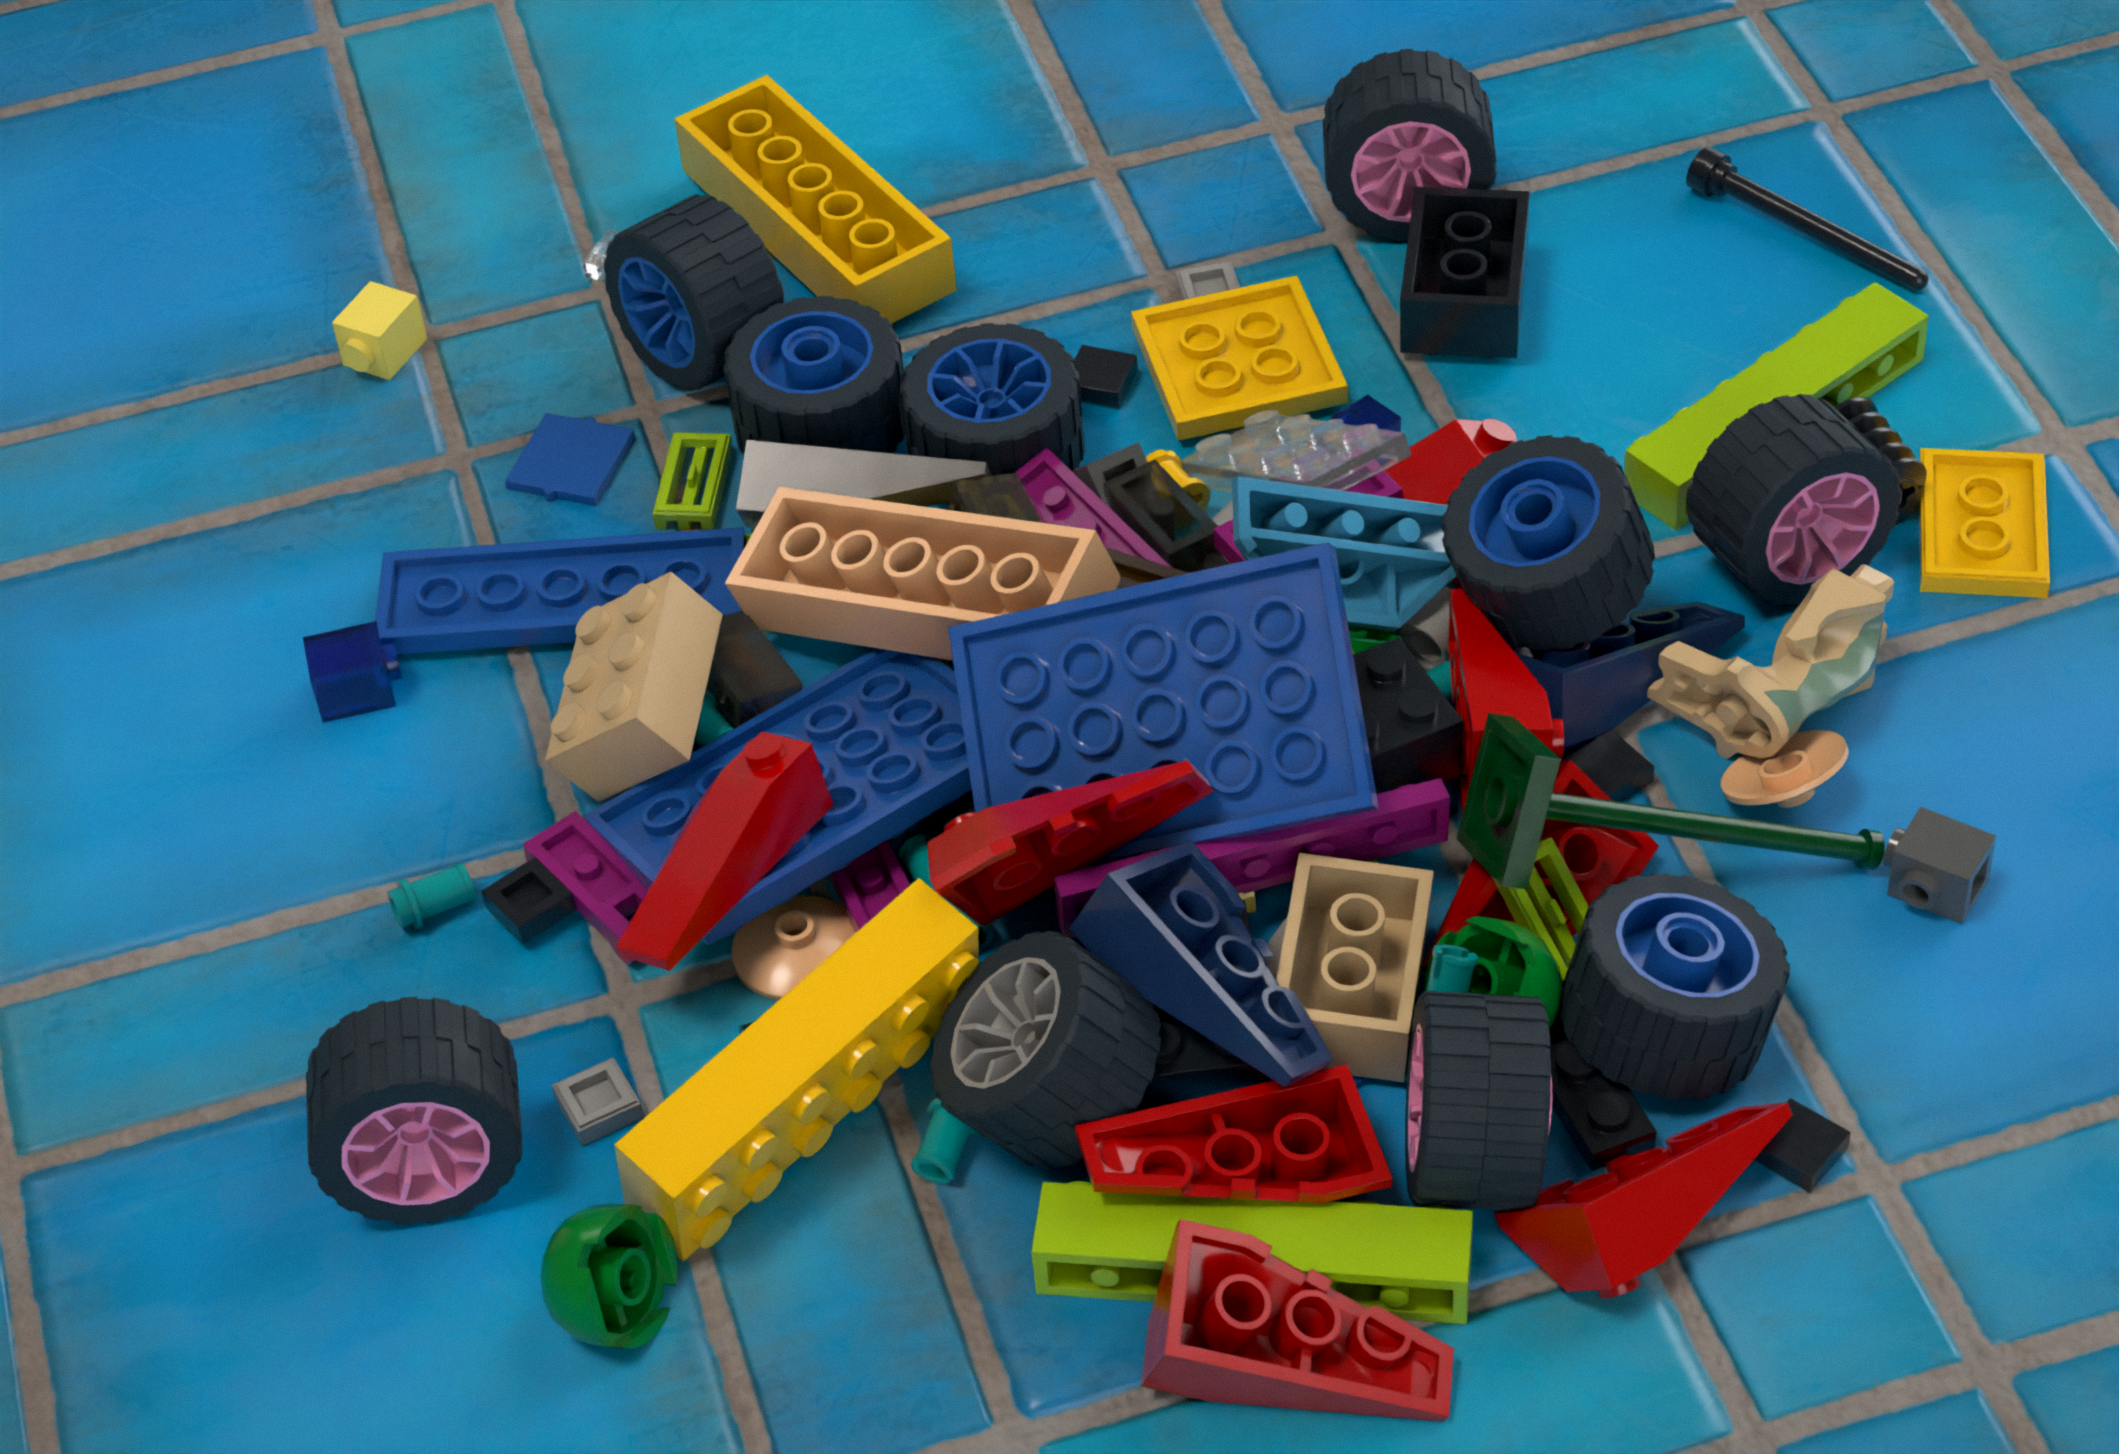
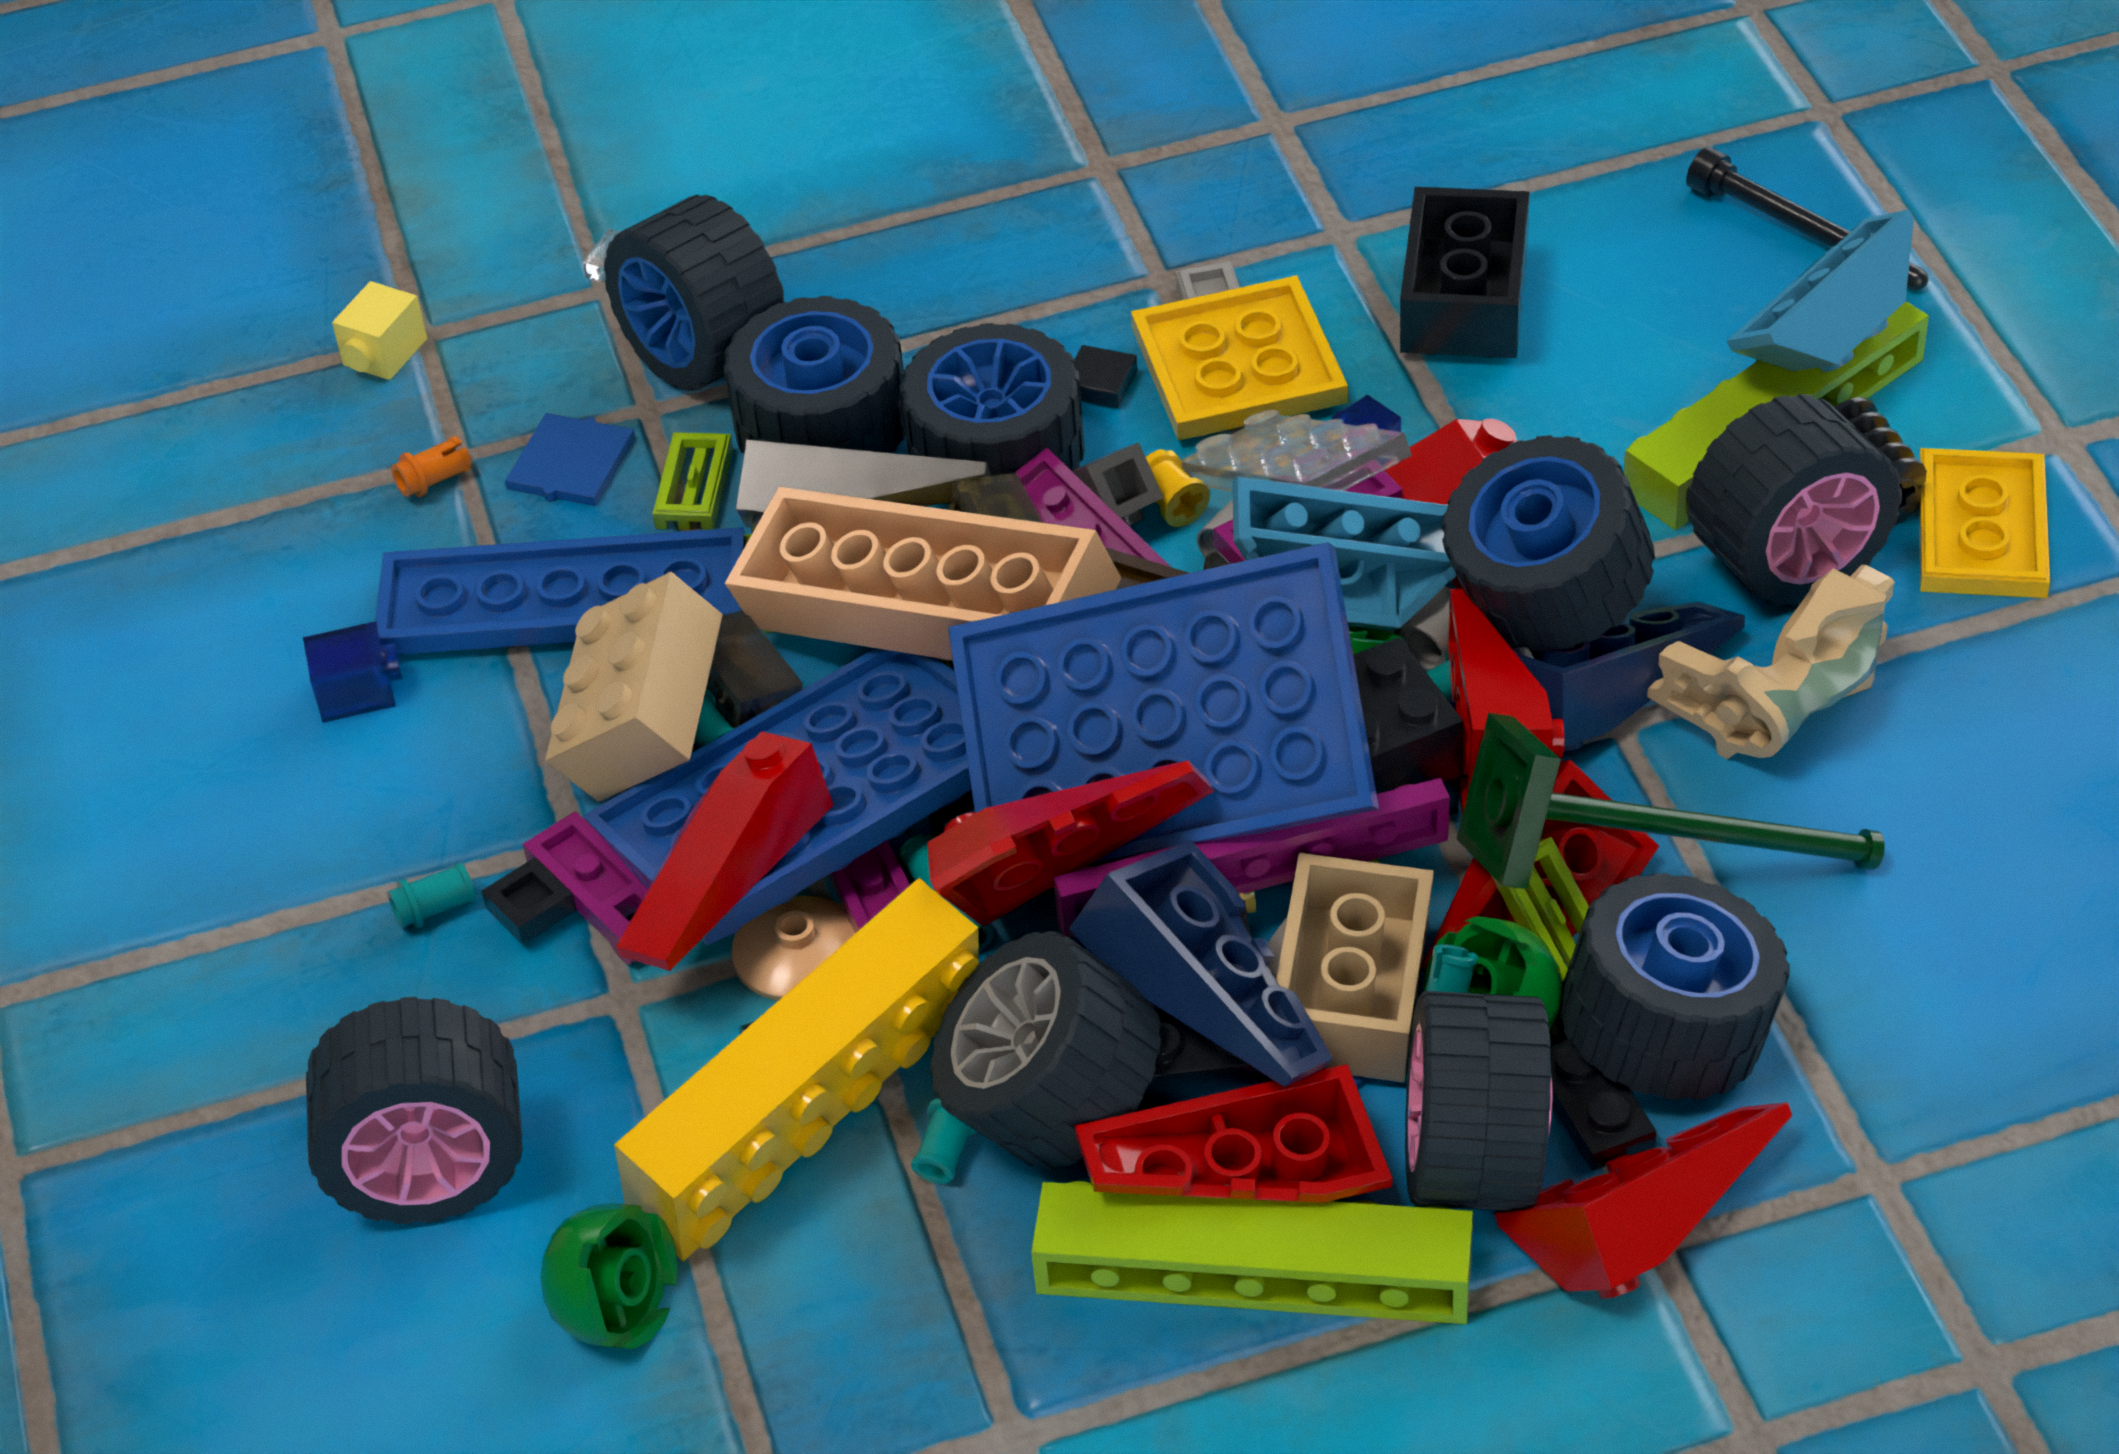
light grey tile [551,1058,644,1146] -> none
yellow brick [674,75,957,324] -> none
clear smoke slope [1103,459,1223,573] -> none
red wedge [1141,1219,1454,1422] -> none
black wheel [1323,49,1497,242] -> none
black tile [1562,729,1655,802] -> none
light nougat dish [1720,730,1849,808] -> none
black tile [1754,1098,1851,1192] -> none
dark grey brick [1883,807,1996,924] -> none
none -> orange pin [391,436,471,498]
none -> dark azure wedge [1727,209,1914,372]

